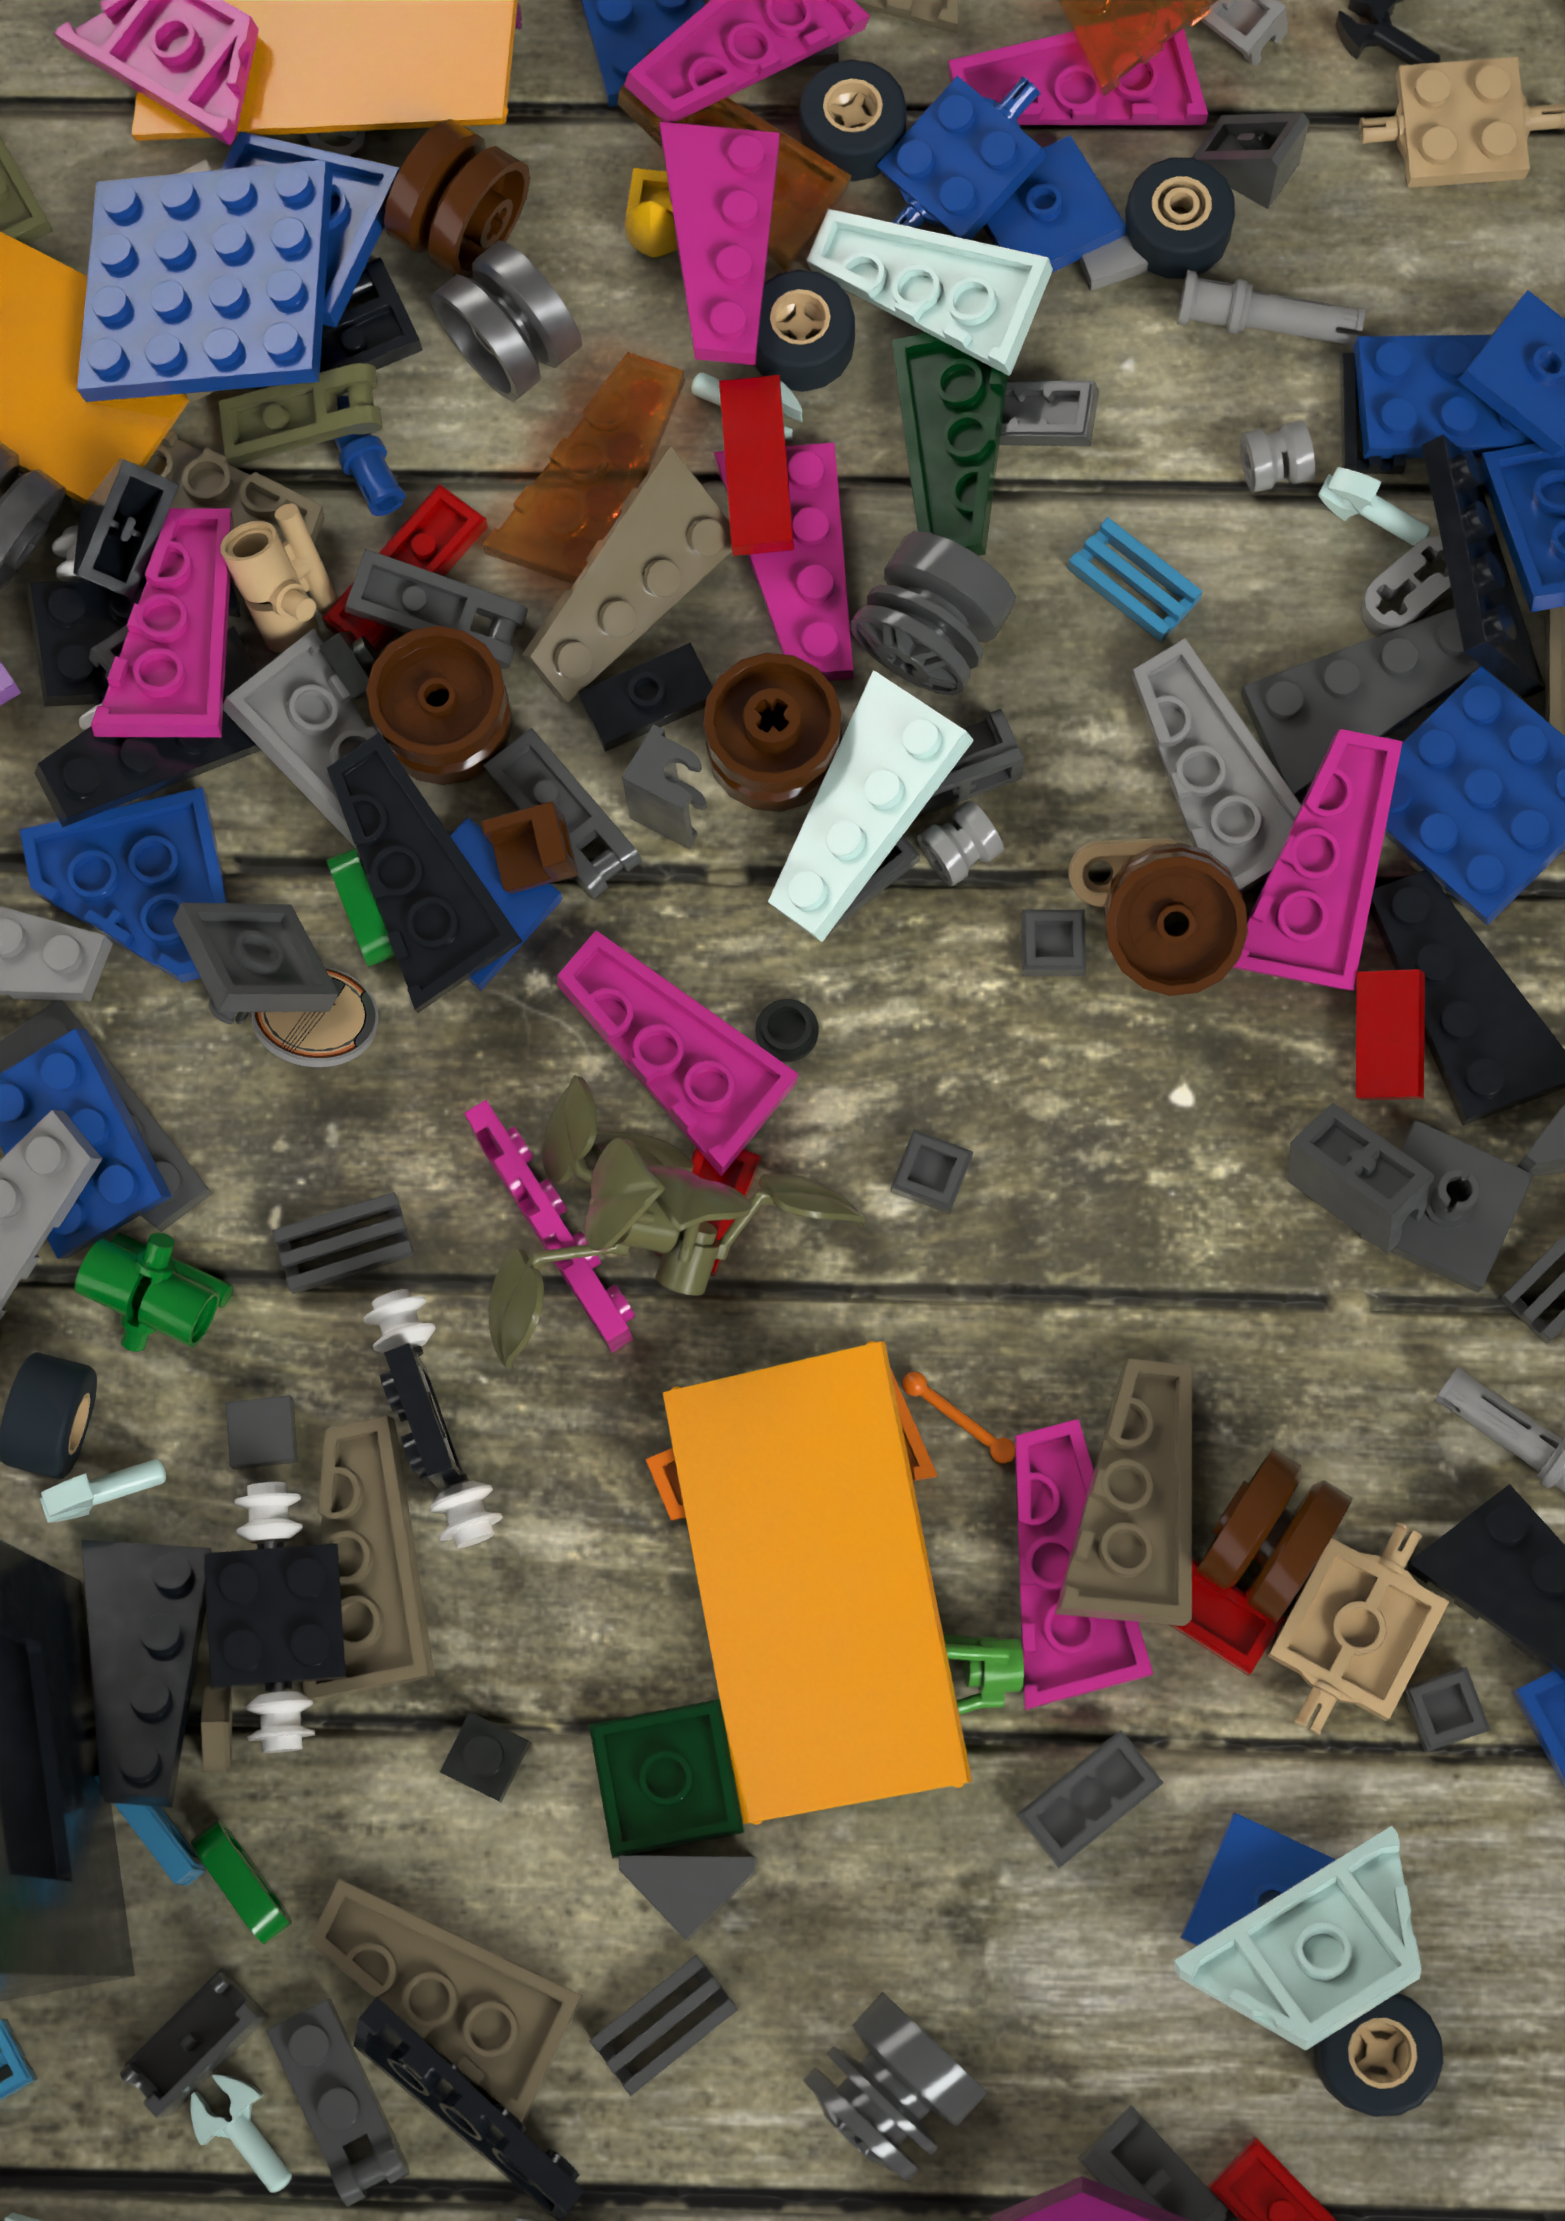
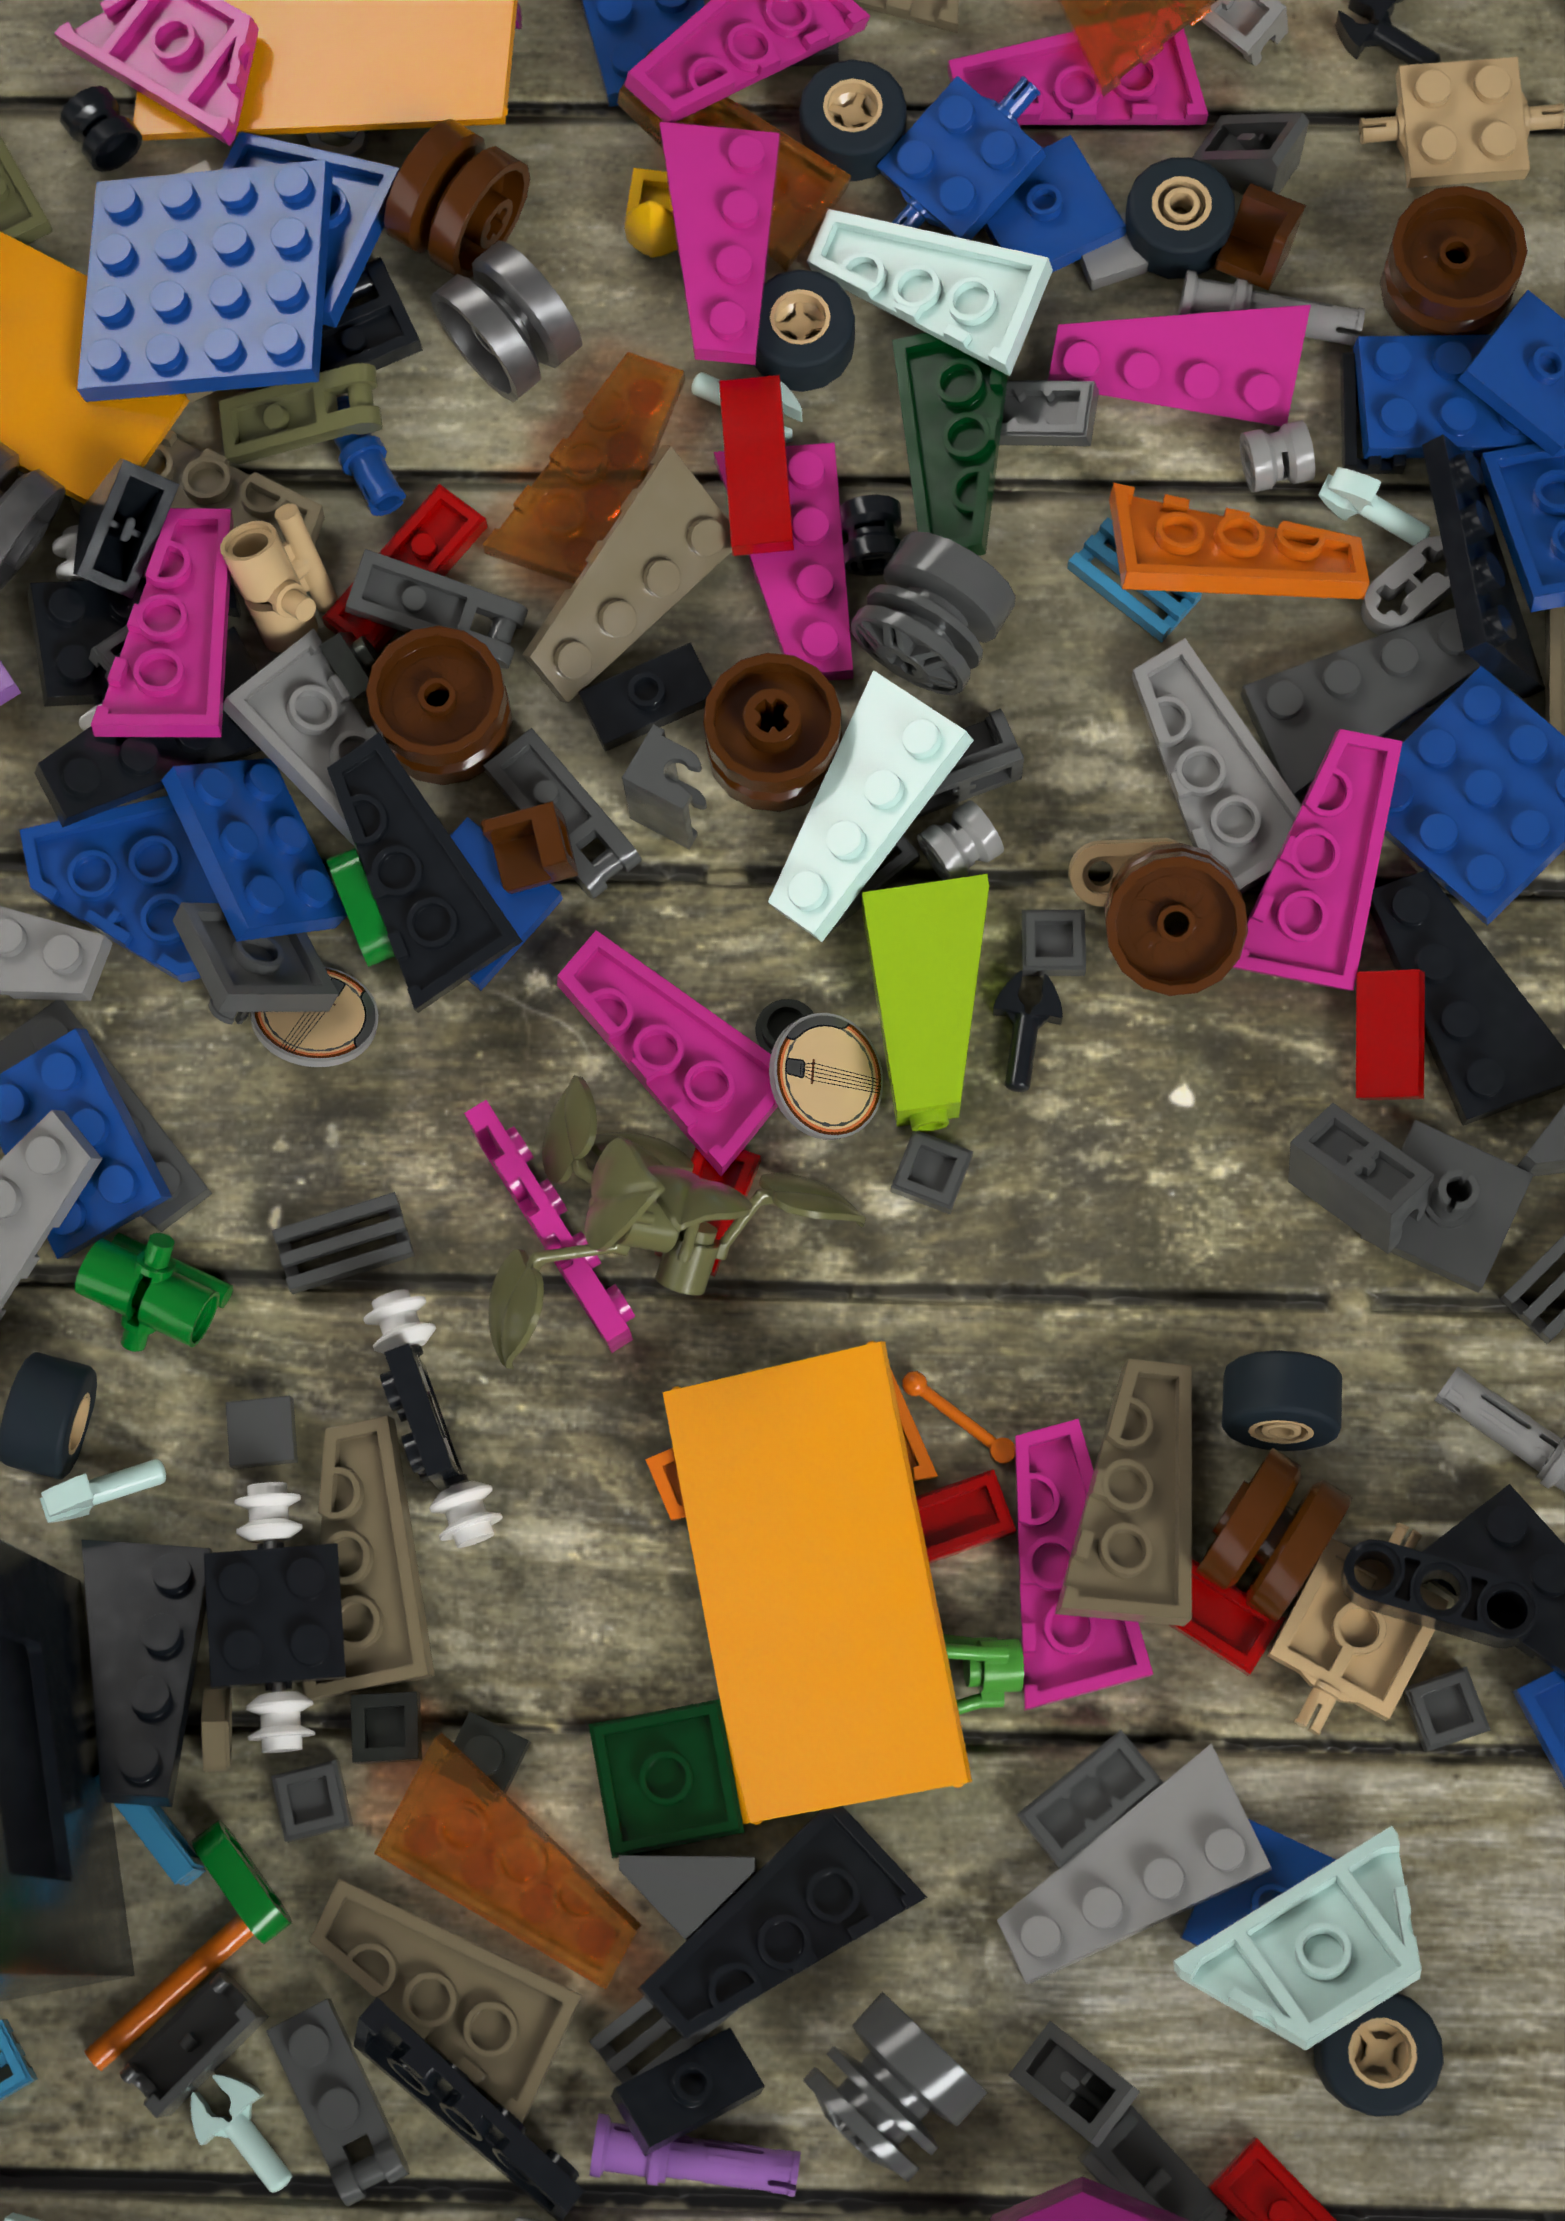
none -> black wheel [60,86,142,172]
none -> orange bar [84,1914,254,2071]
none -> blue plate [161,758,347,941]
none -> dark grey tile [271,1759,353,1842]
none -> pearl dark grey plate [351,1692,422,1764]
none -> clear orange wing [374,1733,642,1990]
none -> medium lavender pin [590,2113,801,2197]
none -> black plate [611,2028,765,2156]
none -> black wing [637,1806,927,2040]
none -> piece [769,1013,883,1140]
none -> black wheel [840,495,902,576]
none -> lime slope [862,874,989,1132]
none -> red tile [916,1469,1016,1564]
none -> black bar [993,971,1063,1092]
none -> light grey wing [997,1743,1272,1985]
none -> dark grey slope [1009,2021,1140,2148]
none -> dark pink wing [1048,305,1311,427]
none -> orange wing [1109,483,1370,600]
none -> reddish brown panel [1214,183,1306,291]
none -> black wheel [1222,1350,1342,1451]
none -> black beam [1341,1539,1539,1649]
none -> reddish brown wheel [1380,186,1527,336]

